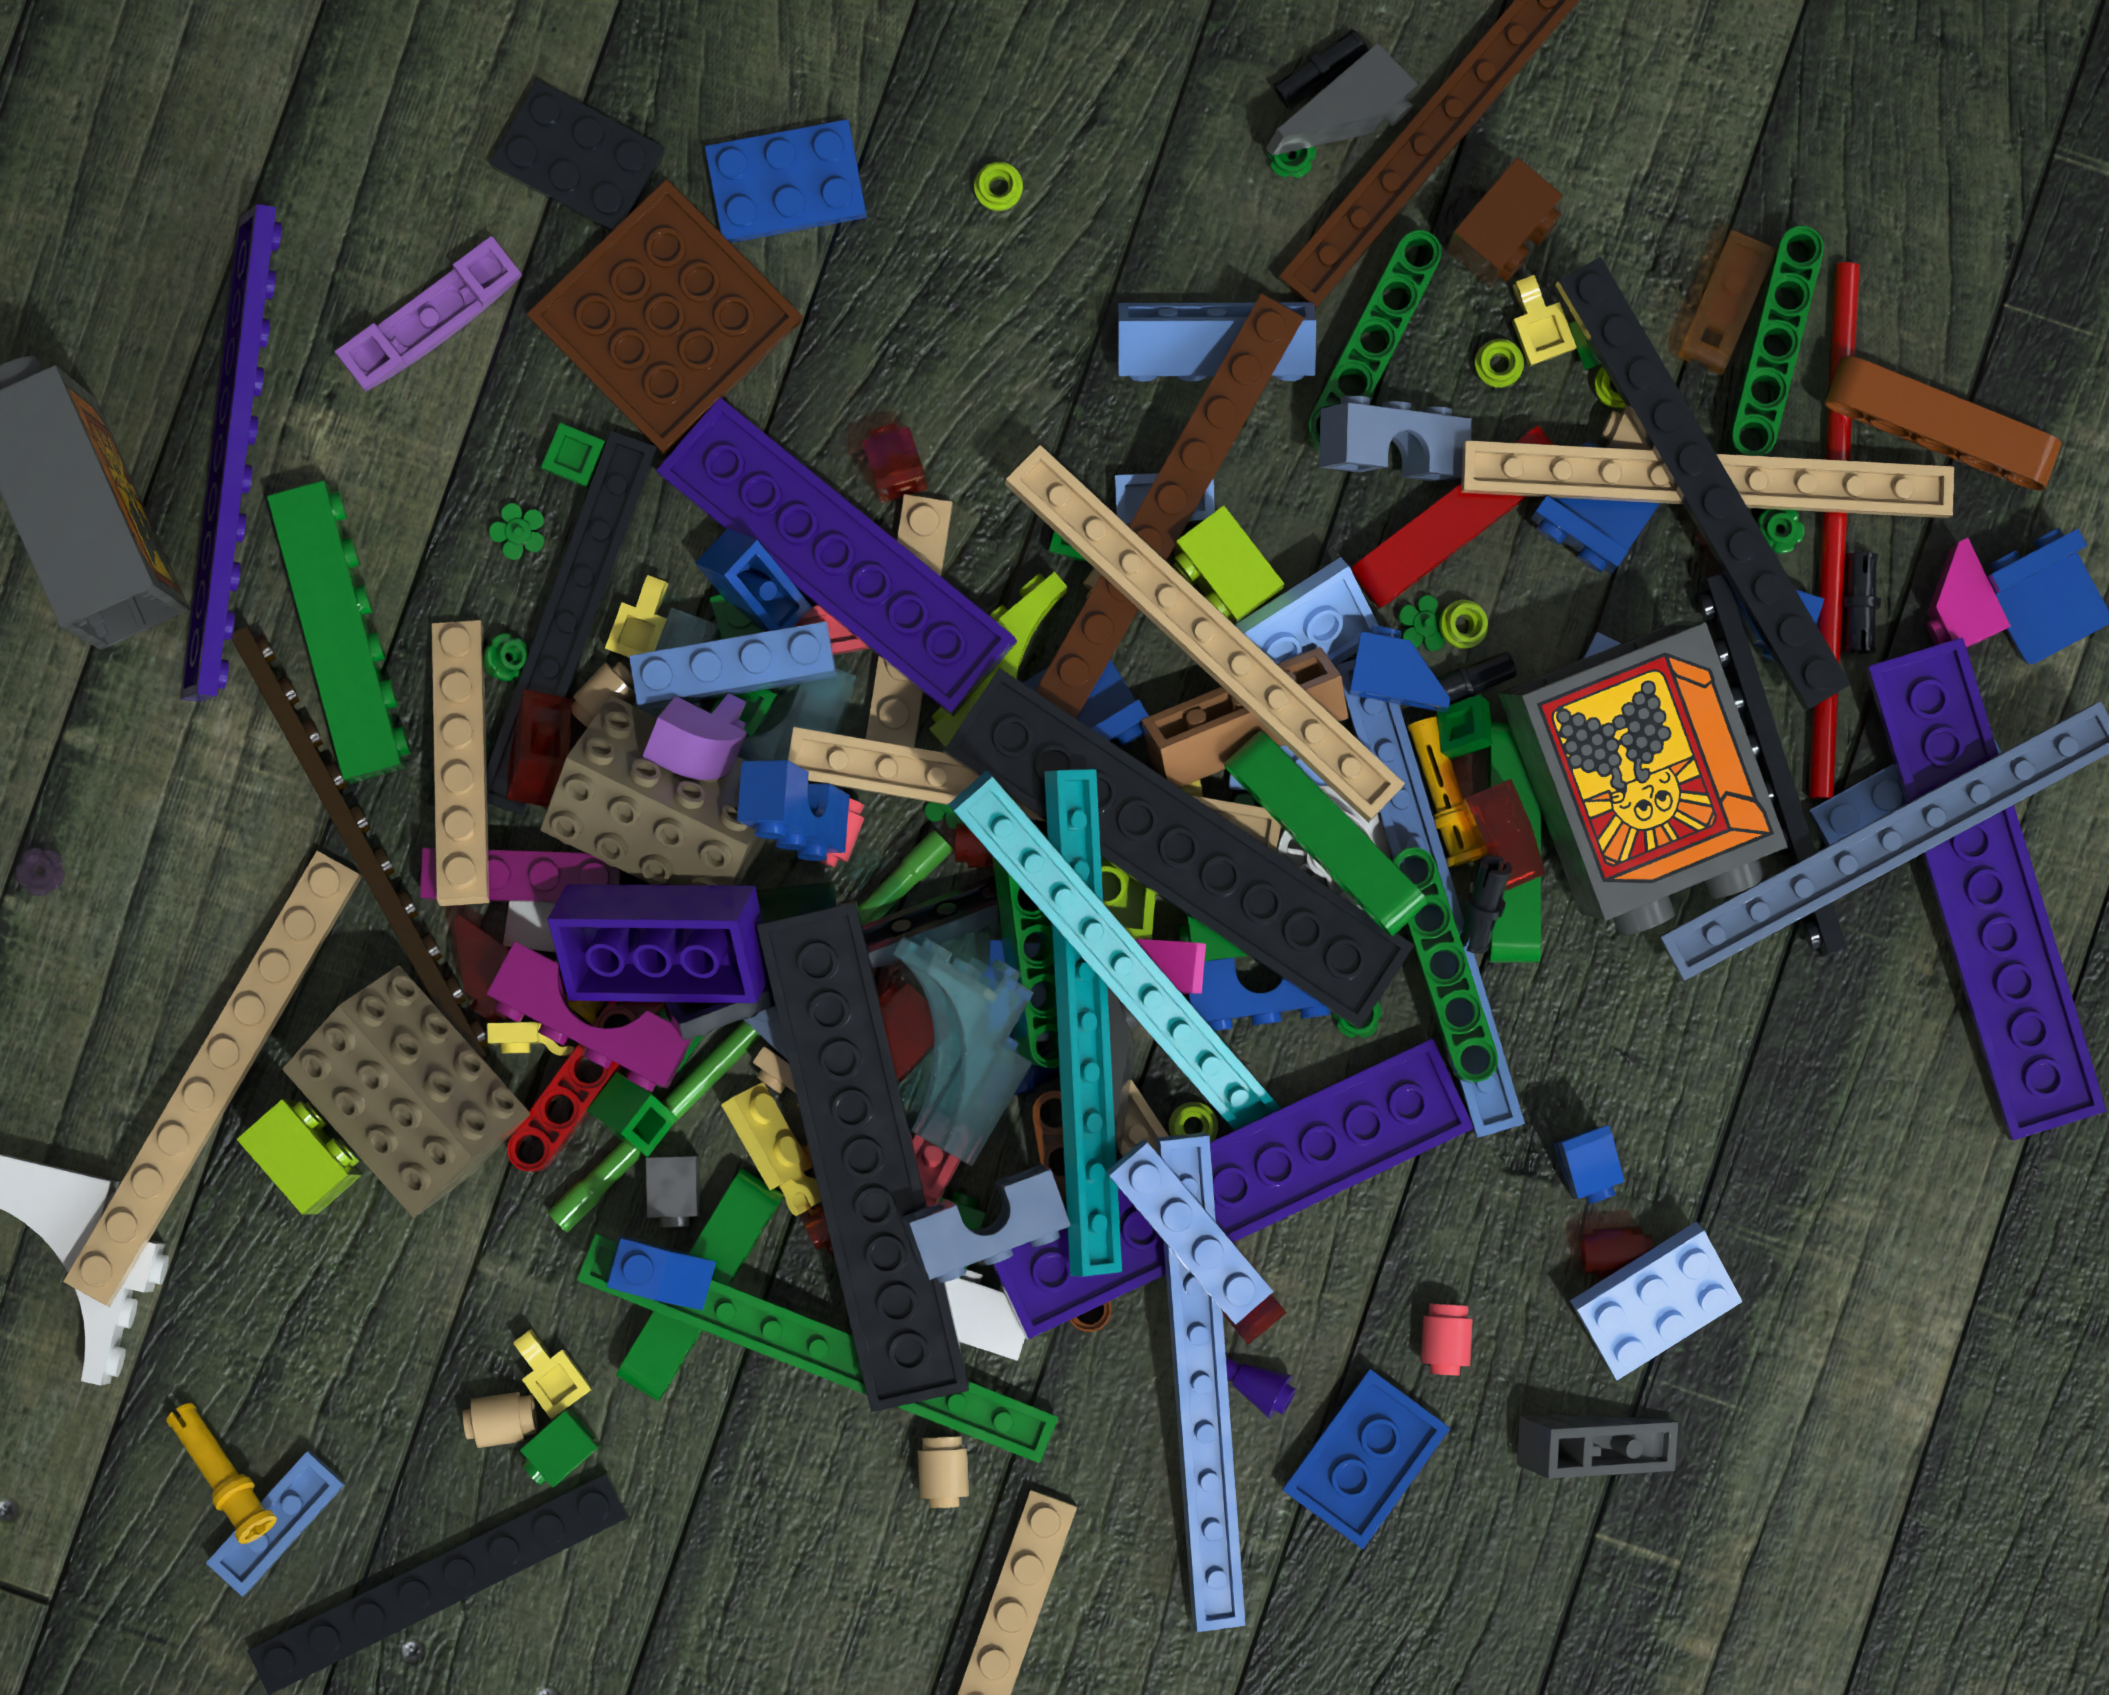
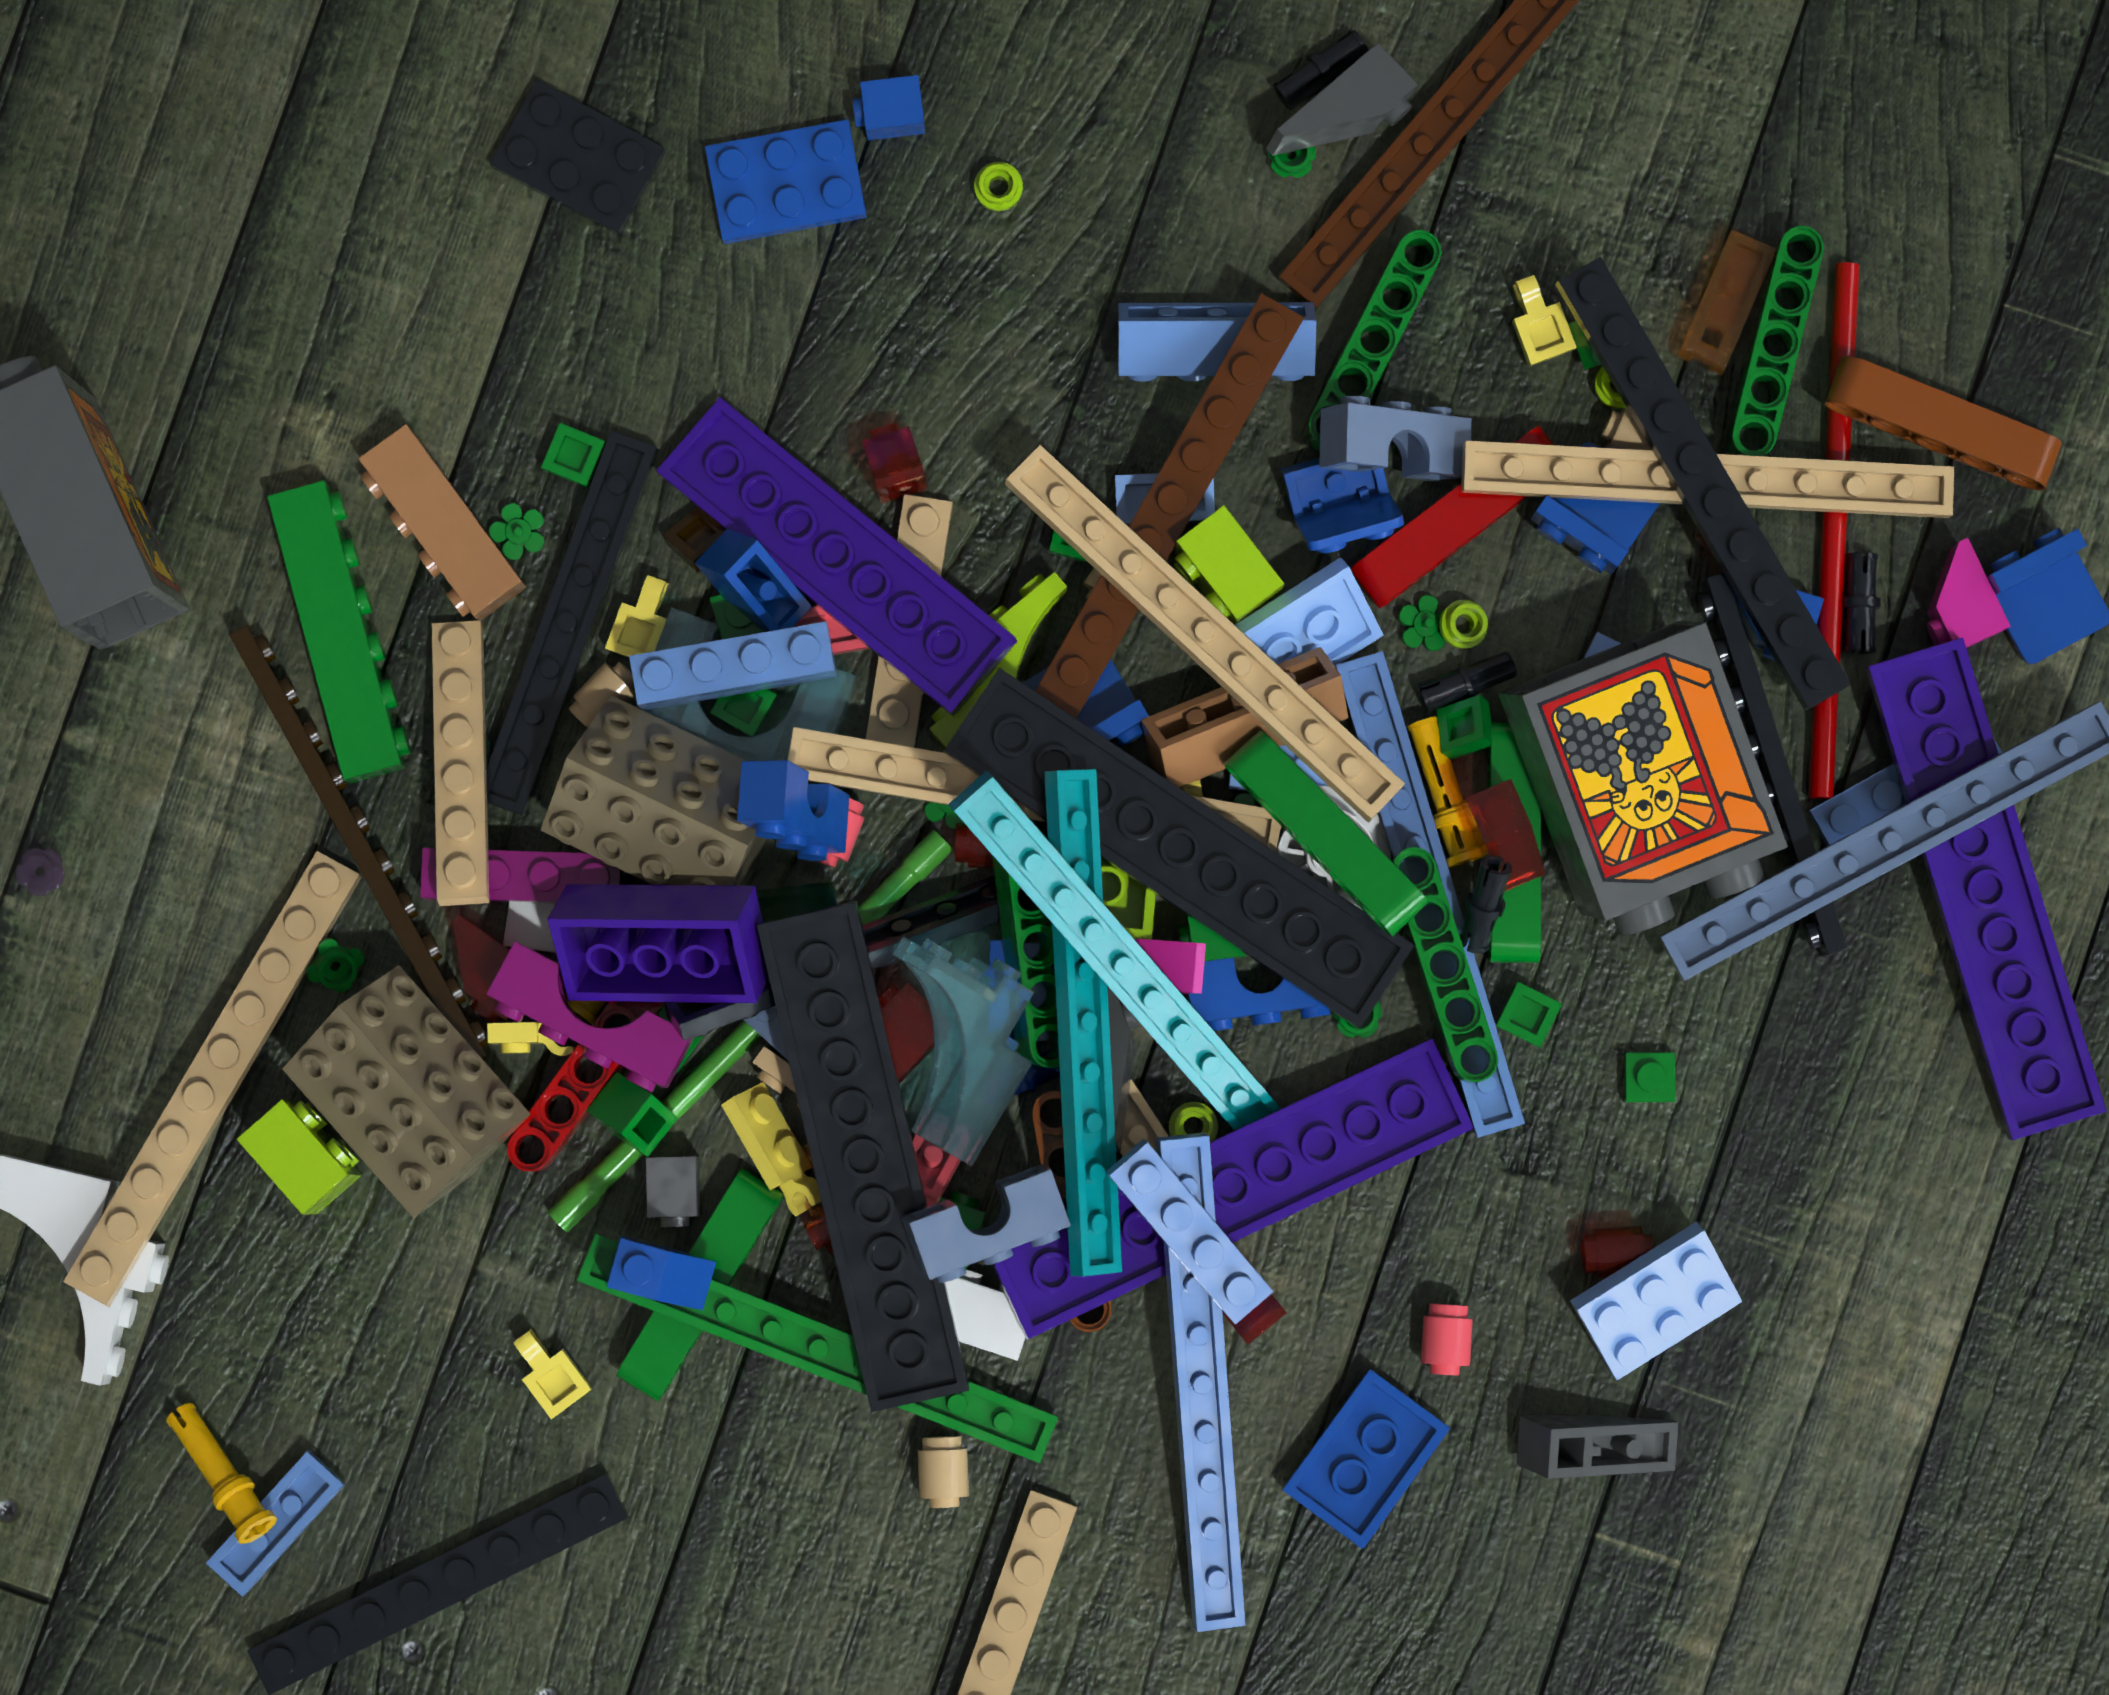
dark purple plate [180,204,282,702] -> none
medium lavender slope [335,236,522,392] -> none
tan brick [463,1392,538,1448] -> none
green plate [483,633,529,682] -> none
clear red slope [506,689,572,807] -> none
green brick [520,1408,602,1488] -> none
reddish brown plate [526,179,804,455] -> none
medium lavender brick [642,693,747,780] -> none
dark purple cone [1226,1357,1296,1419] -> none
blue slope [1349,626,1450,713] -> none
reddish brown brick [1446,157,1563,288] -> none
lime plate [1475,339,1524,388] -> none
blue slope [1552,1125,1624,1205] -> none
green plate [1758,509,1805,554] -> none
none -> green plate [306,938,364,993]
none -> medium nougat brick [358,424,527,621]
none -> dark brown plate [663,507,726,573]
none -> blue brick [852,75,926,141]
none -> blue bracket [1281,458,1404,553]
none -> green plate [1495,982,1562,1048]
none -> green plate [1623,1053,1676,1103]

